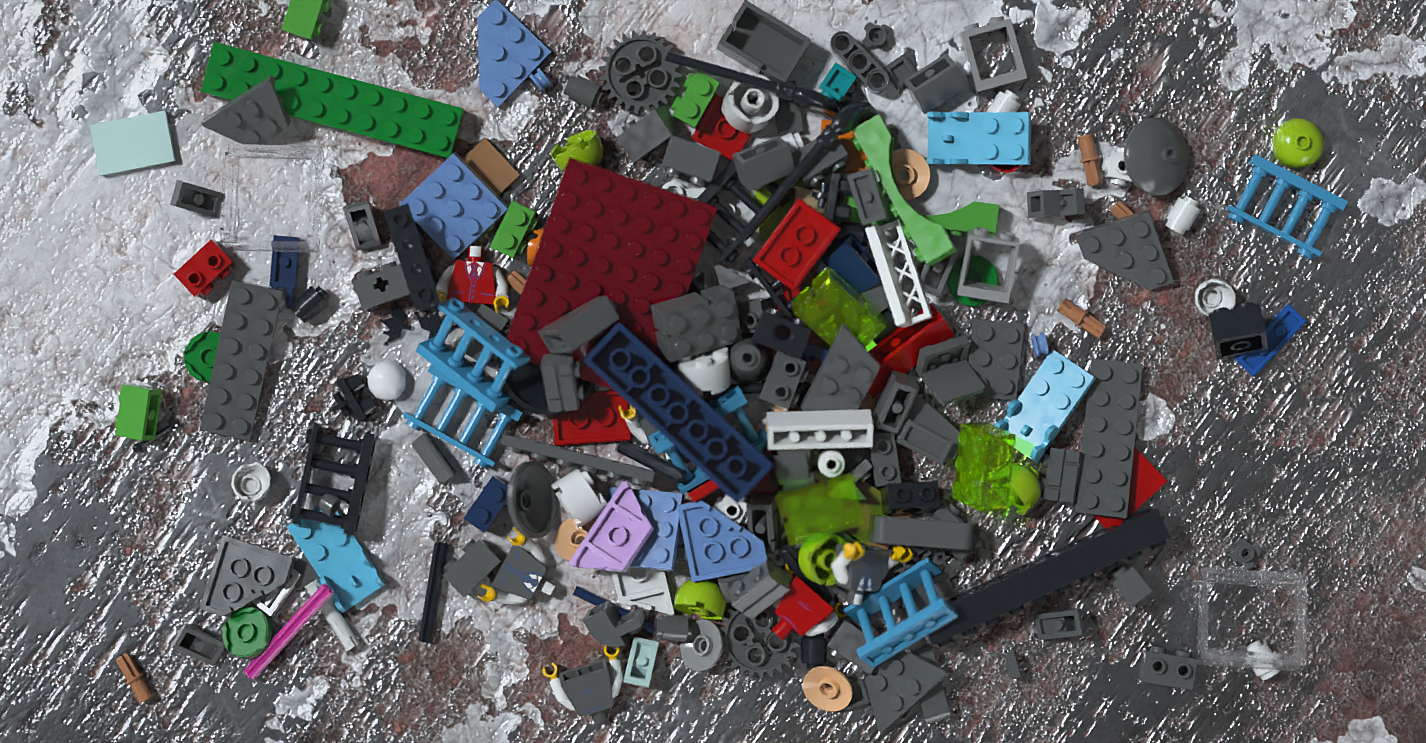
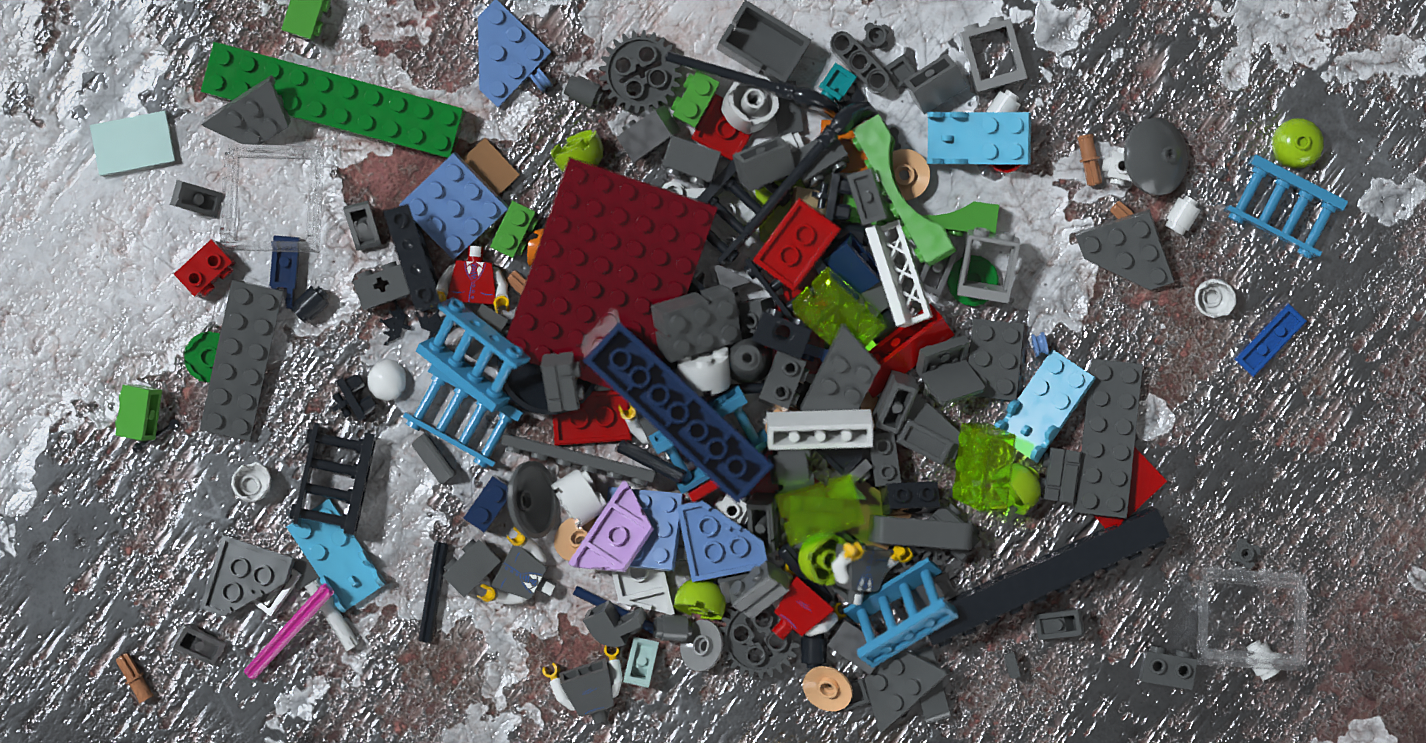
green tile [222,607,272,659] -> none
dark grey hinge [319,494,341,517] -> none
dark grey slope [538,296,619,353] -> none
white brick [818,448,844,477] -> none
dark grey brick [1027,188,1085,218] -> none
nougat axle [1056,298,1106,338] -> none
dark grey brick [1108,564,1152,607] -> none
black brick [1208,302,1268,360] -> none

